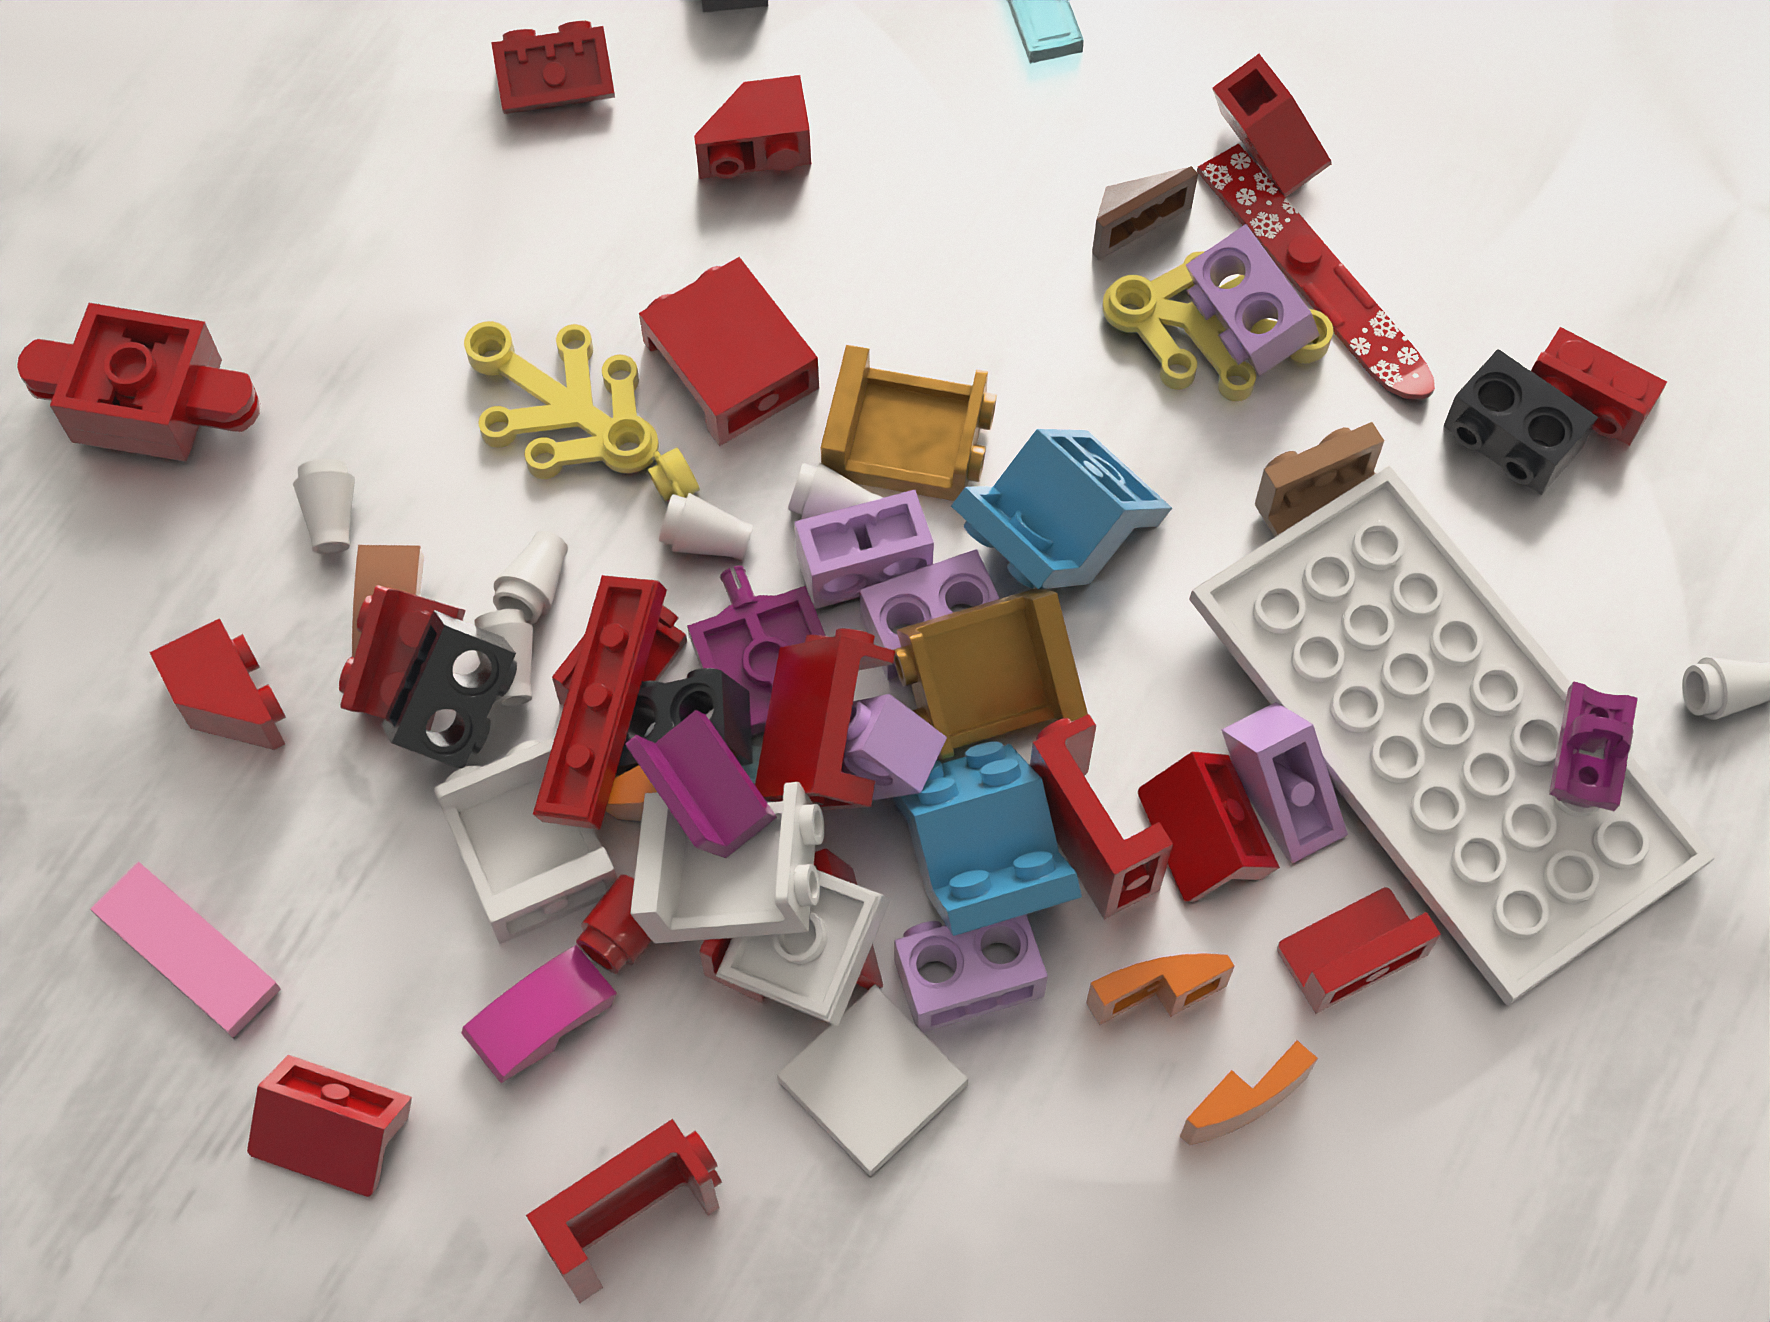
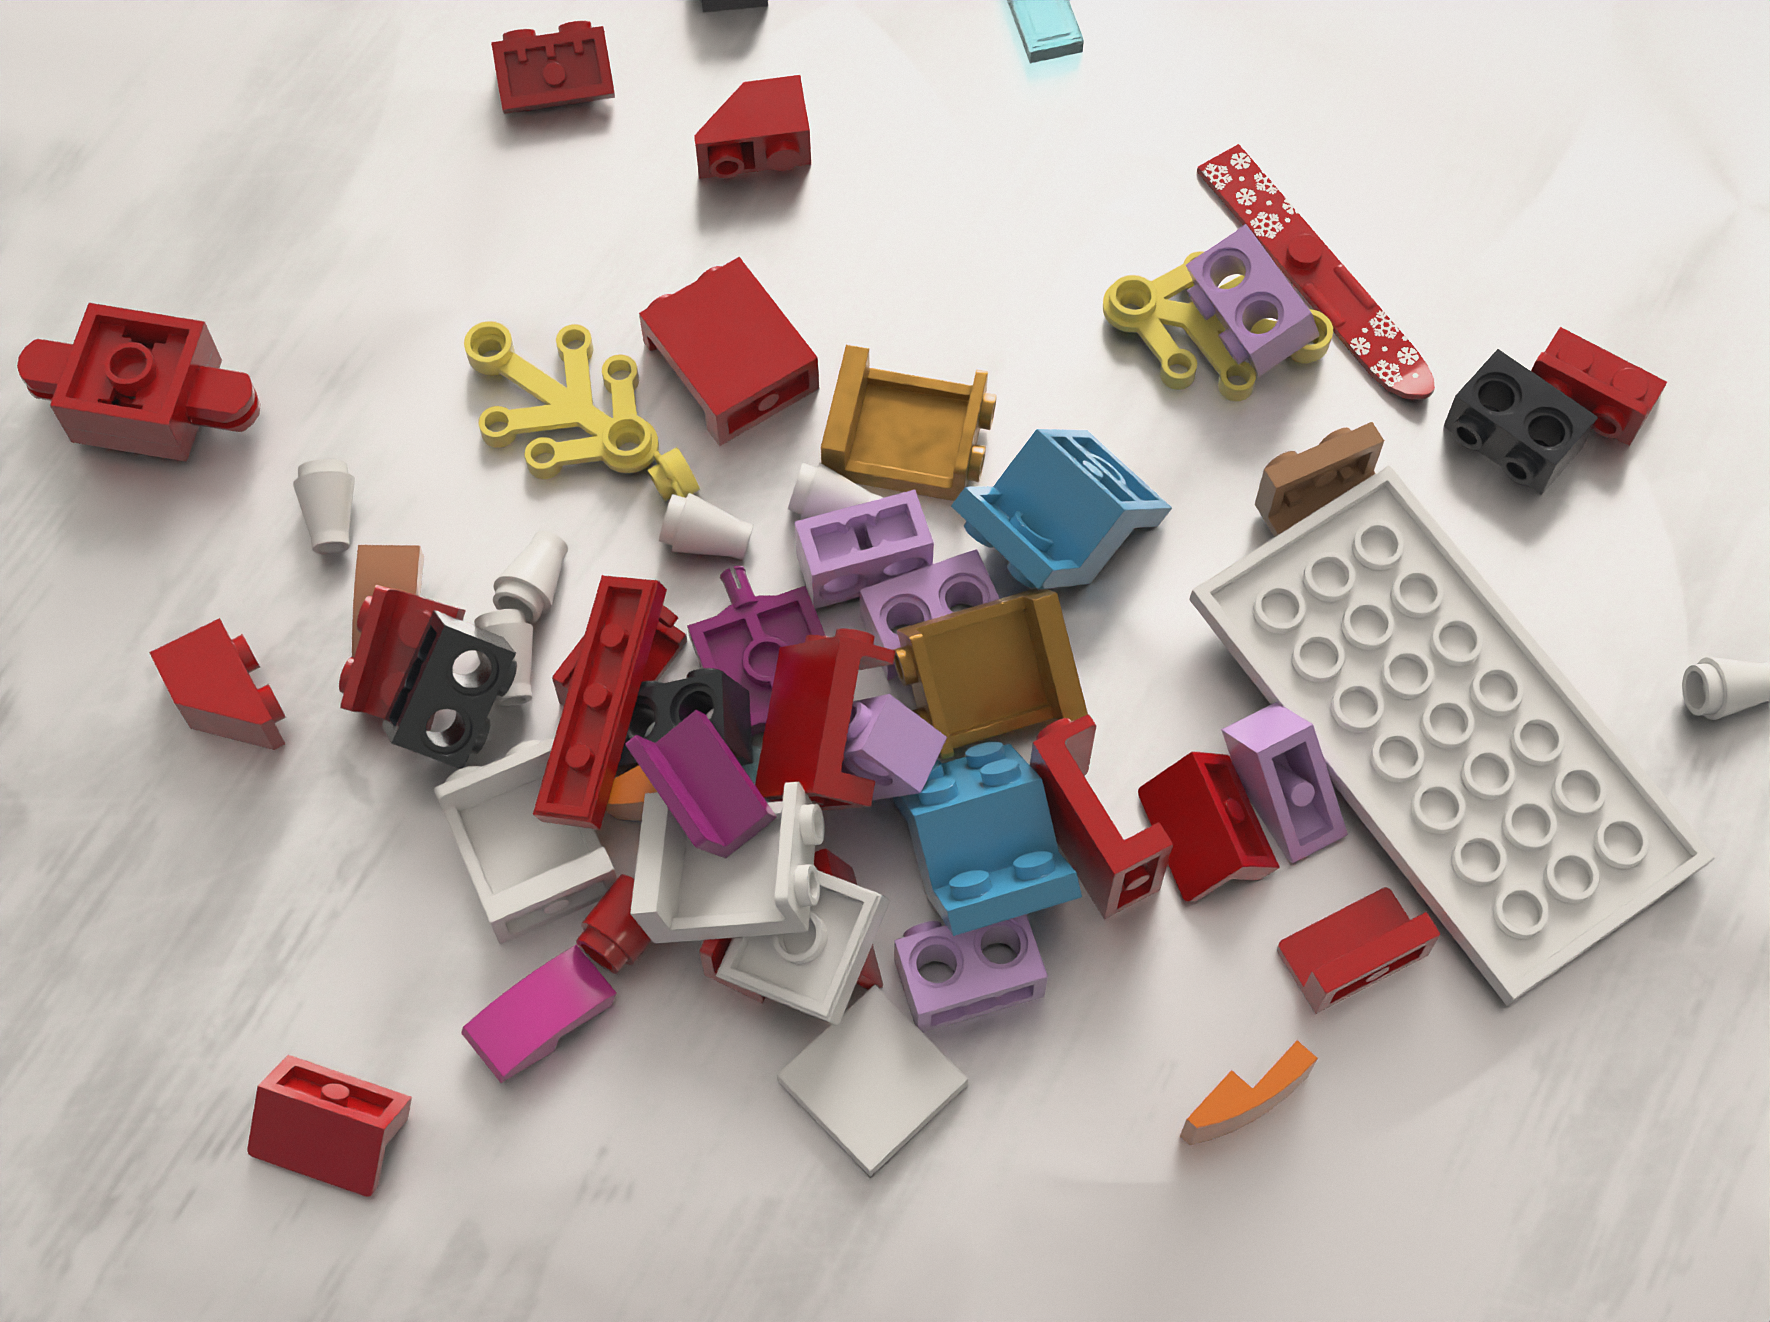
bright pink tile [91,862,281,1038] -> none
red panel [526,1119,722,1304] -> none
orange slope [1086,953,1235,1025] -> none
reddish brown slope [1092,166,1198,260] -> none
red slope [1212,53,1332,197] -> none
magenta hips [1549,681,1638,812] -> none

